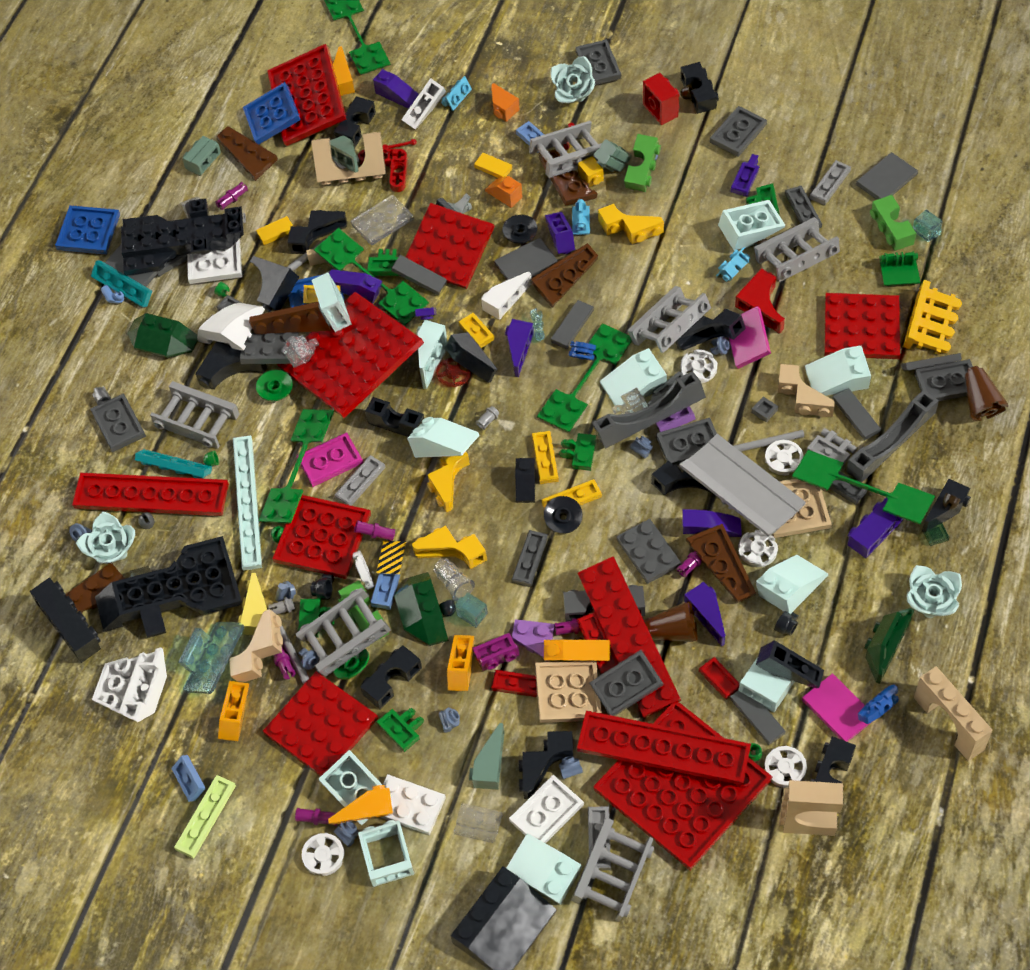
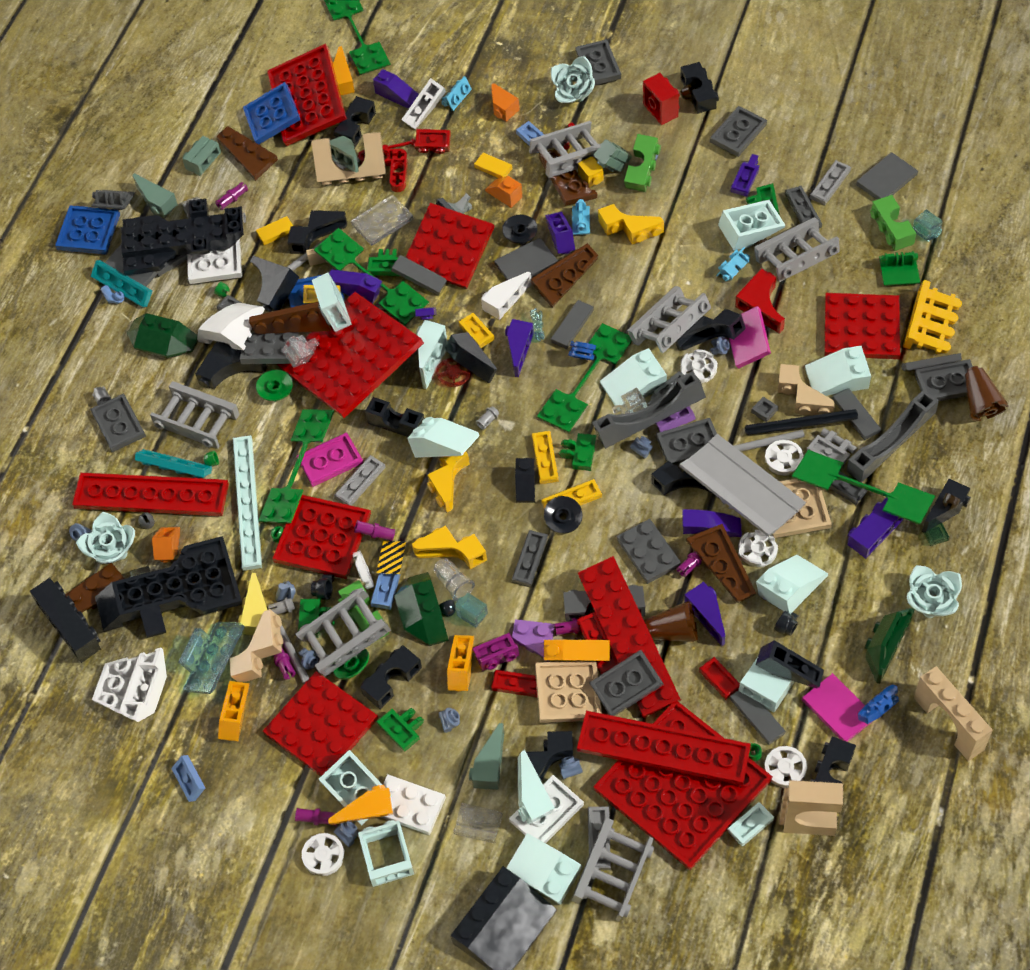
yellowish green plate [174,775,236,859] -> none
none -> dark grey hinge [92,190,135,210]
none -> sand green slope [132,173,178,218]
none -> orange slope [152,527,180,563]
none -> red bracket [414,129,451,154]
none -> light aqua slope [518,750,555,825]
none -> light aqua plate [728,802,774,847]
none -> black axle [744,409,858,435]

